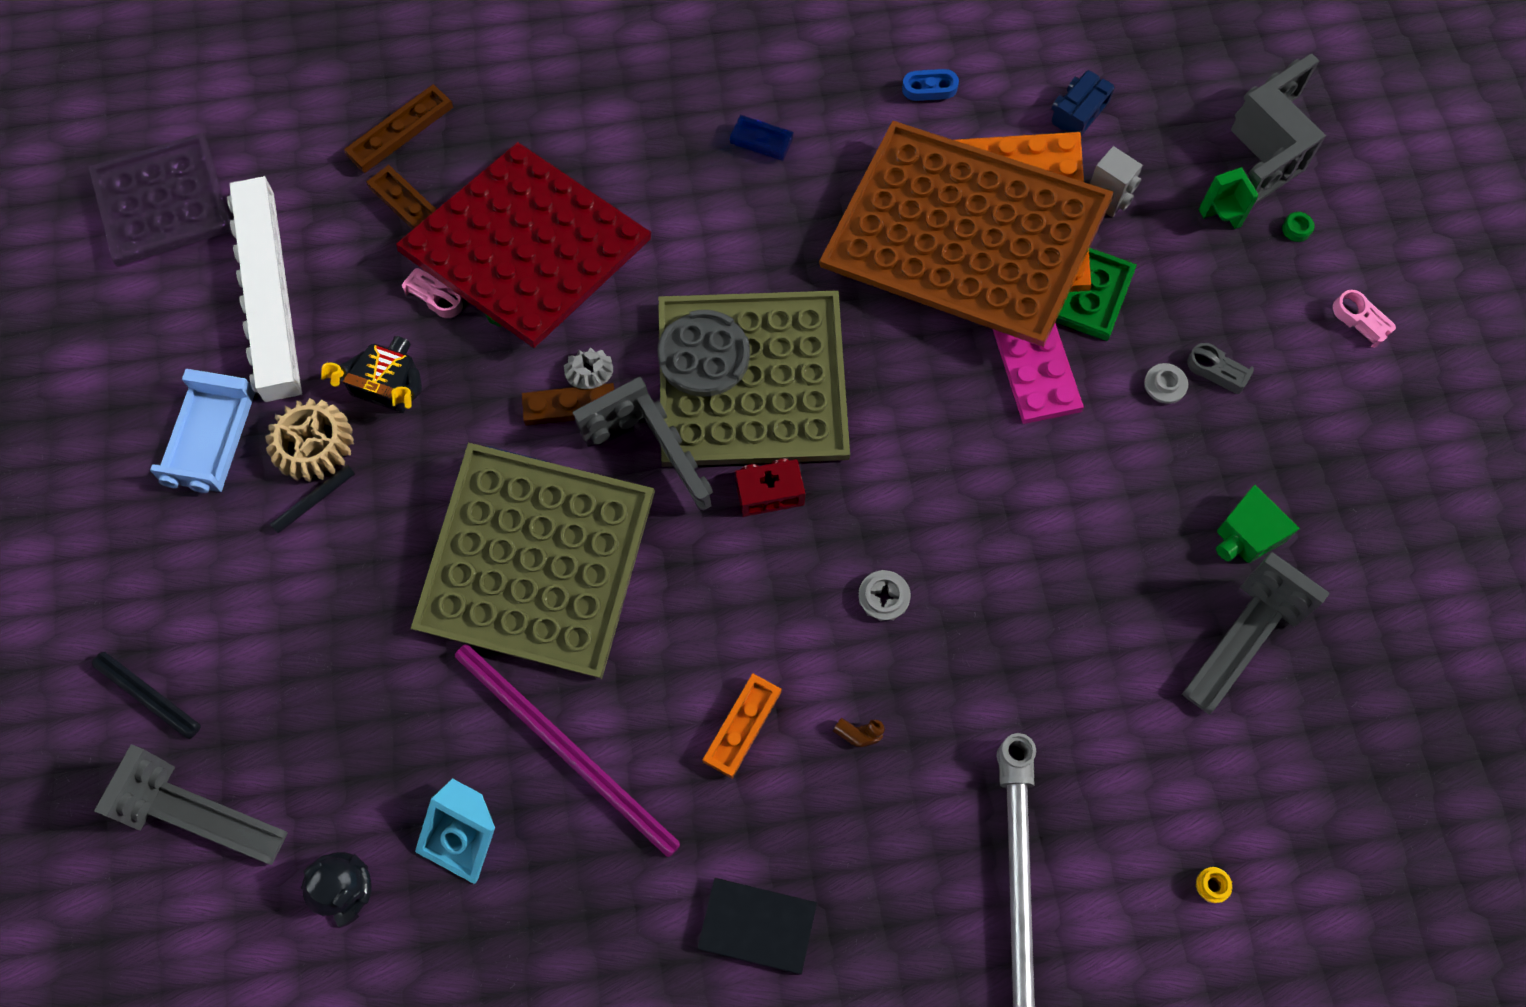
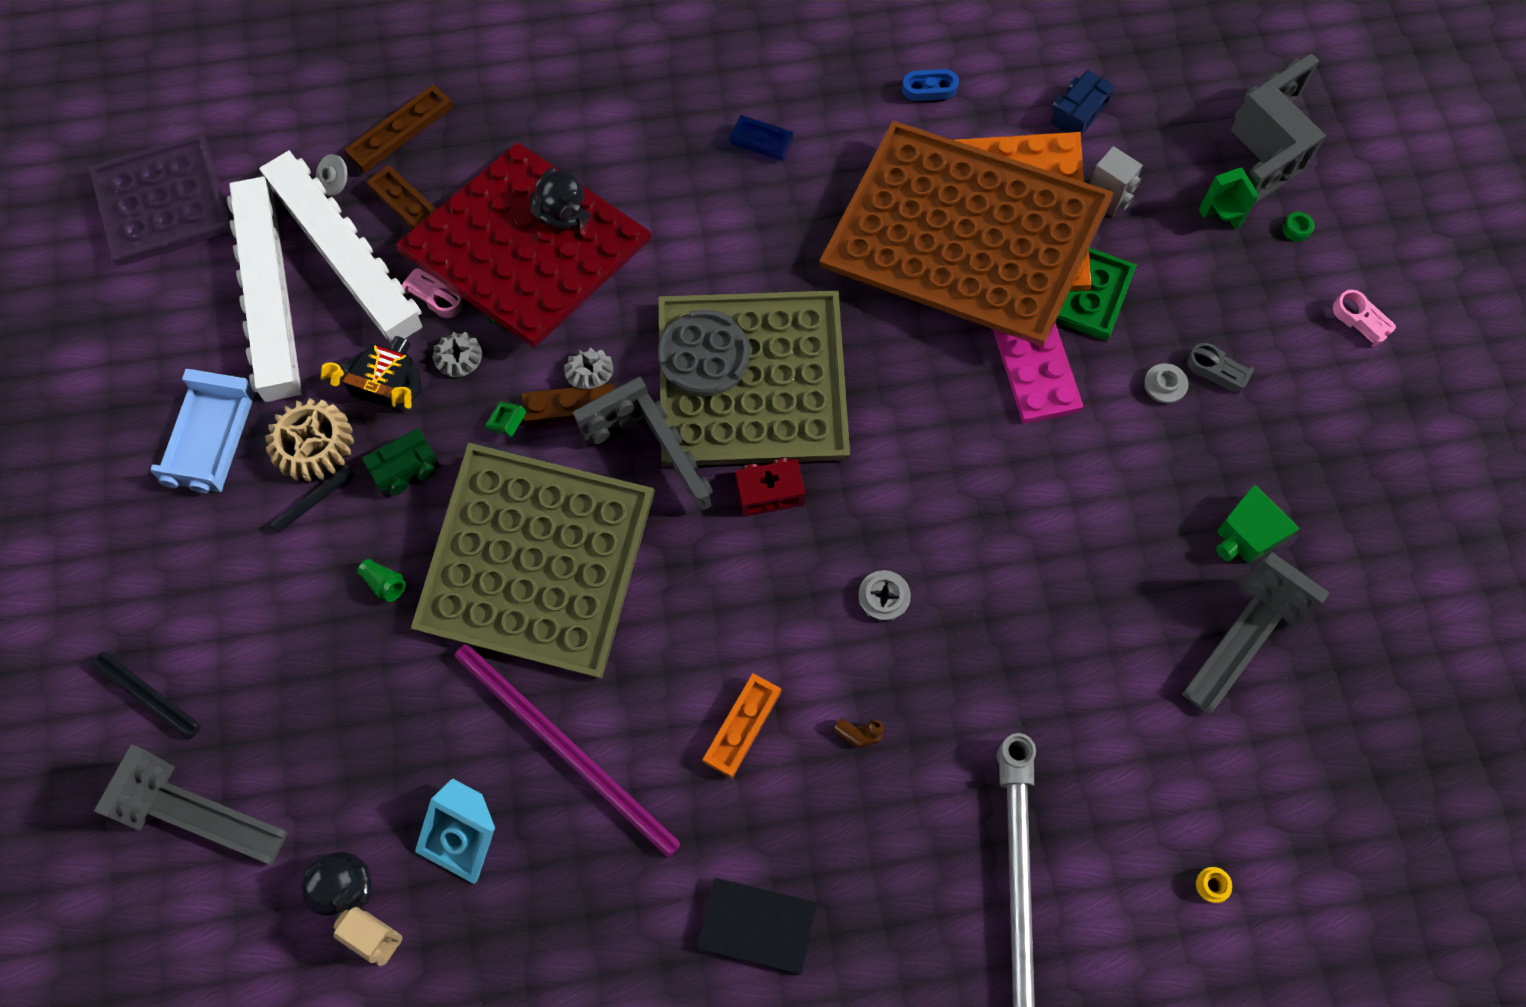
none -> white brick [259,150,423,344]
none -> light grey piece [316,154,347,196]
none -> tan brick [334,907,402,966]
none -> green cone [357,559,406,602]
none -> dark green brick [362,427,441,497]
none -> light grey gear [432,331,482,377]
none -> green tile [485,402,527,437]
none -> black helmet [530,167,591,230]

